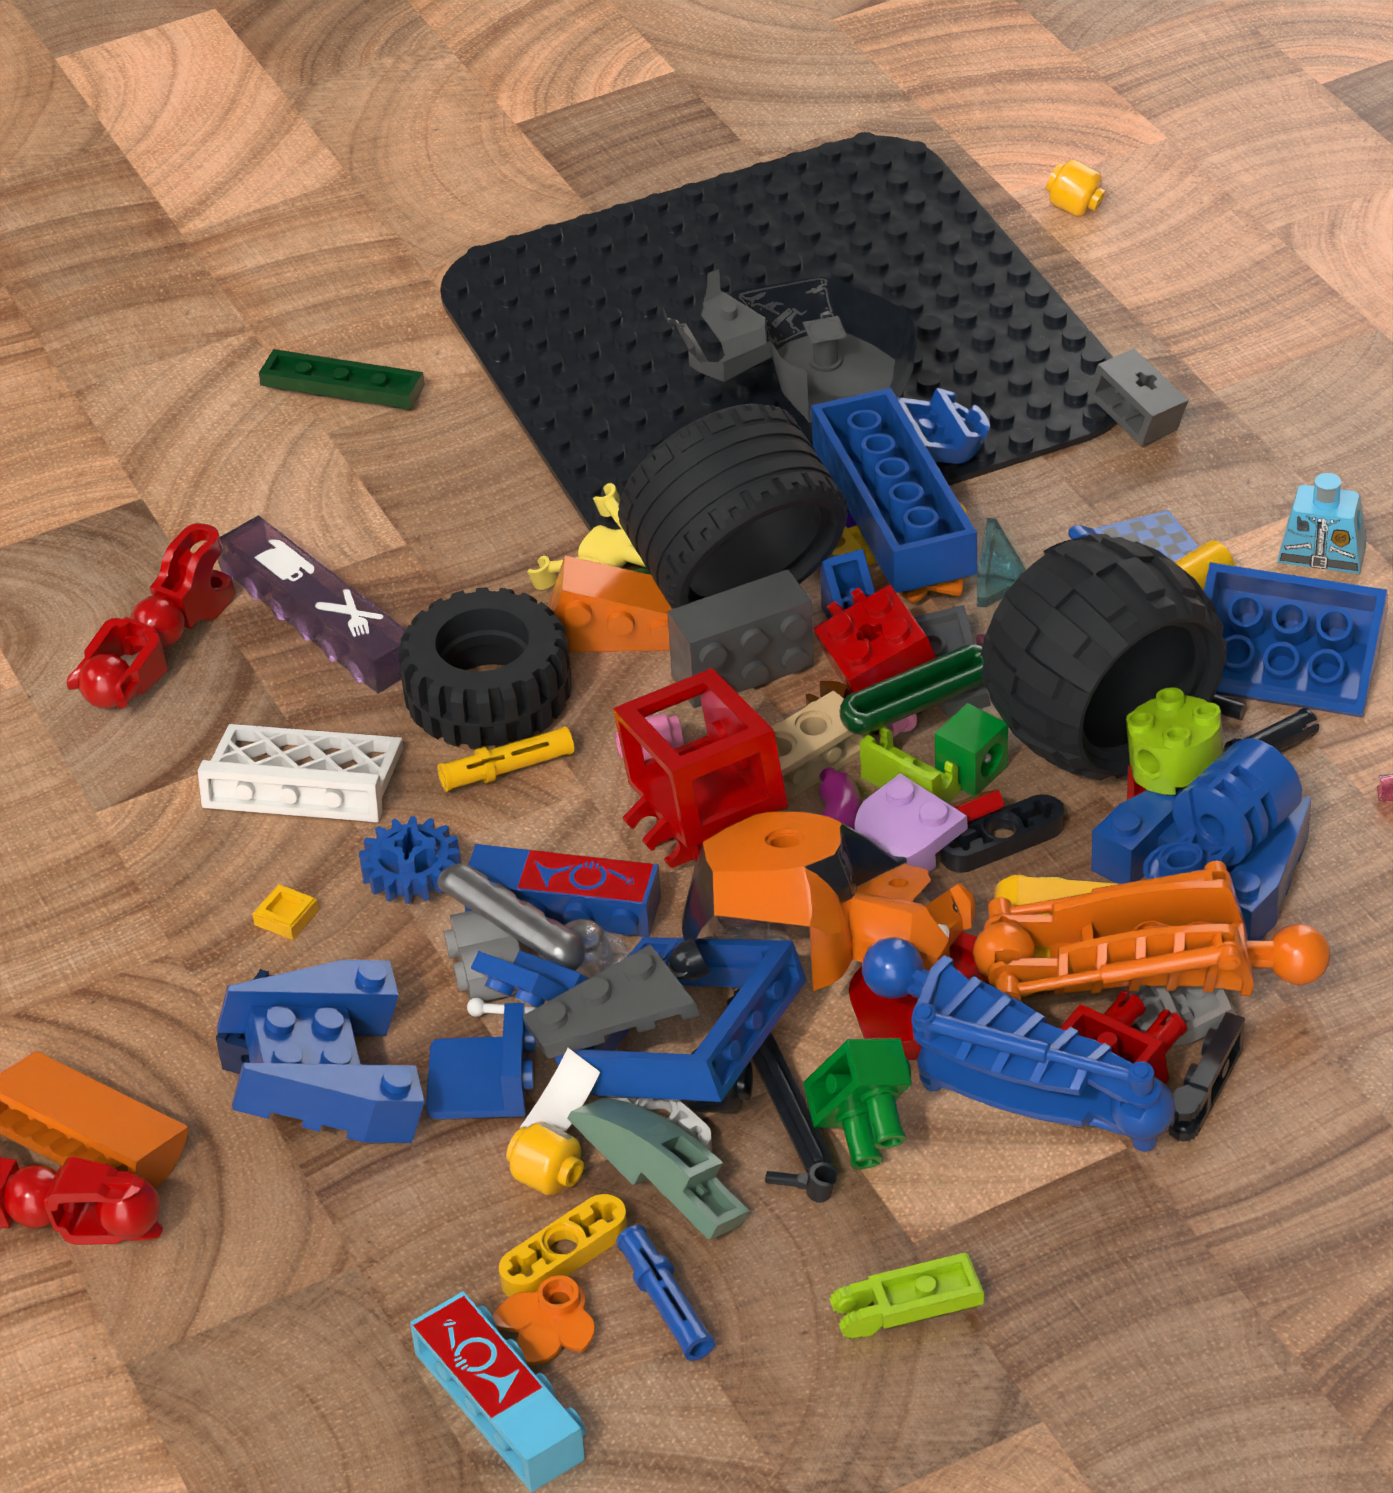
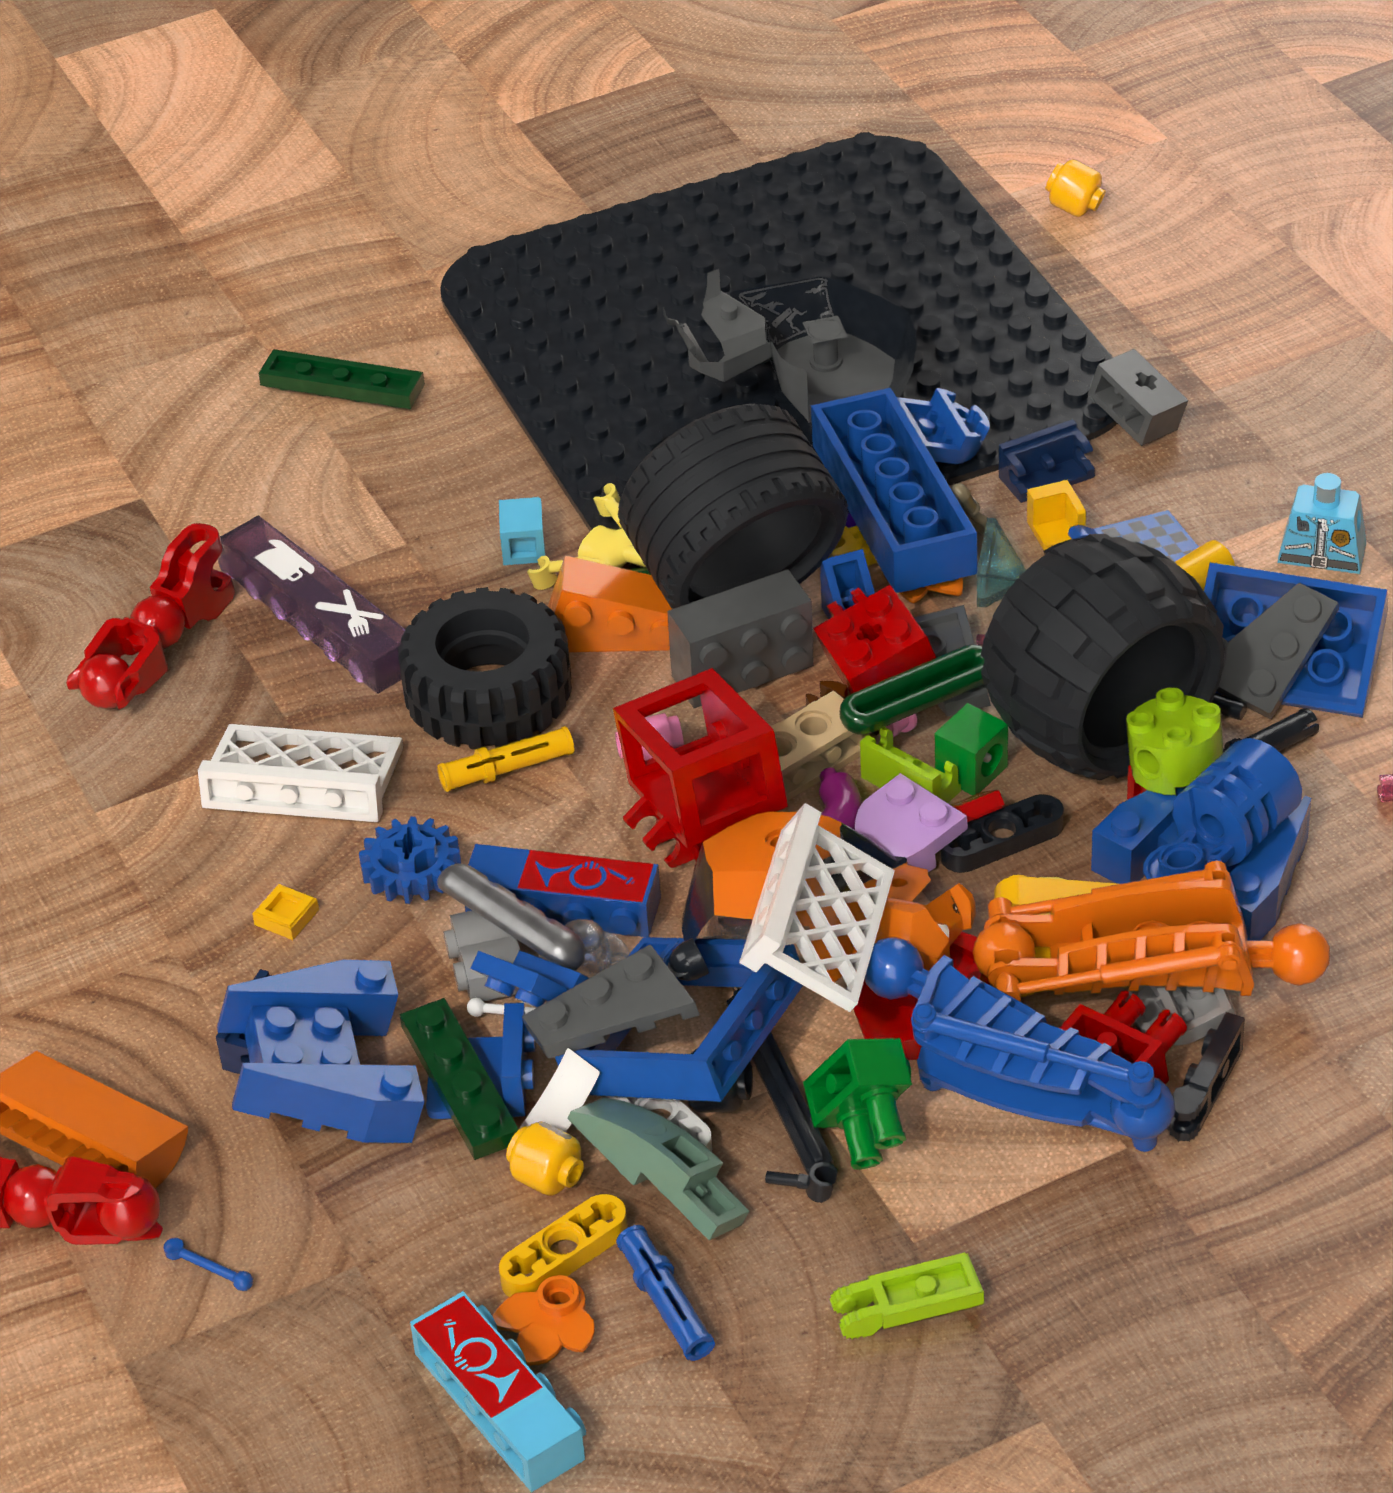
none -> blue hinge [163,1238,253,1291]
none -> dark green plate [399,998,519,1160]
none -> medium azure panel [499,497,546,565]
none -> white fence [739,803,895,1012]
none -> dark tan piece [951,483,996,540]
none -> dark blue hinge [999,419,1095,503]
none -> yellow panel [1027,480,1086,550]
none -> dark grey wing [1216,583,1339,719]

